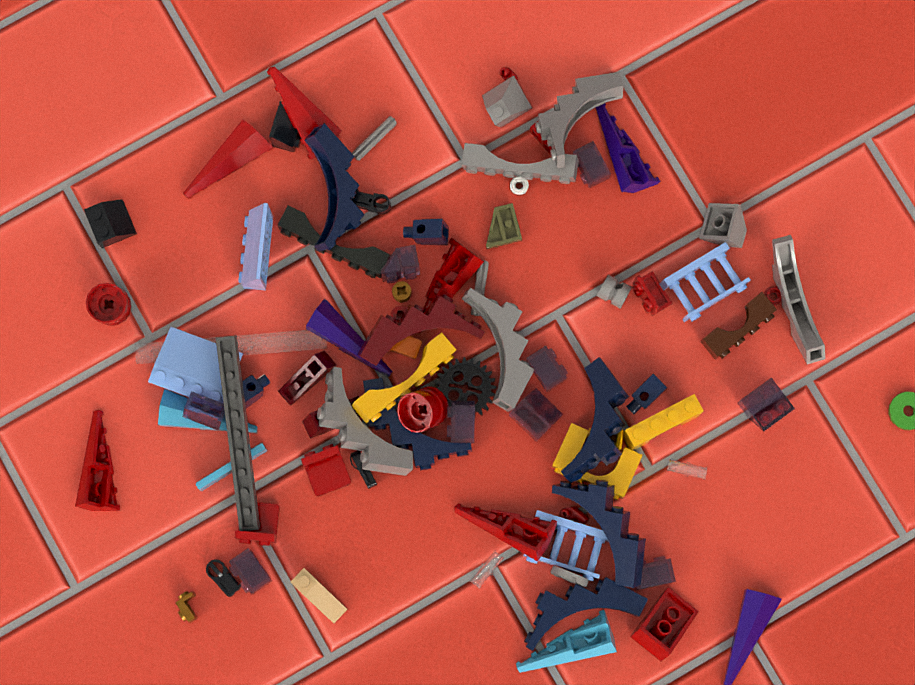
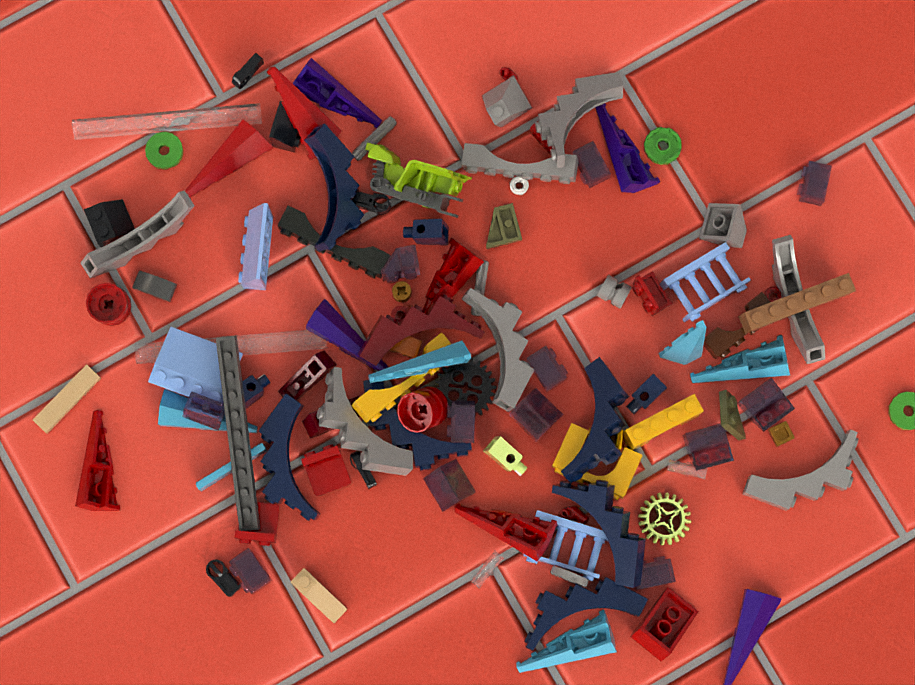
pearl gold bracket [176,591,197,623] -> none
none -> tan tile [33,364,101,434]
none -> clear plate [72,103,262,140]
none -> light grey arch [80,190,195,279]
none -> dark grey slope [132,270,177,302]
none -> bright green tile [145,132,184,170]
none -> black piece [232,53,264,89]
none -> dark blue arch [259,394,320,521]
none -> dark purple wedge [293,58,382,128]
none -> lime piece [365,142,472,218]
none -> medium azure wedge [368,340,471,383]
none -> slope [423,459,476,512]
none -> yellowish green torso [483,436,528,476]
none -> yellowish green gear [638,492,691,545]
none -> bright green tile [644,127,682,165]
none -> medium azure wedge [658,320,707,365]
none -> slope [683,424,734,471]
none -> medium azure wedge [690,335,790,383]
none -> olive wing [719,390,746,440]
none -> medium nougat arch [738,273,856,334]
none -> light grey arch [742,430,859,511]
none -> pearl gold plate [768,421,795,447]
none -> clear purple brick [797,161,832,206]

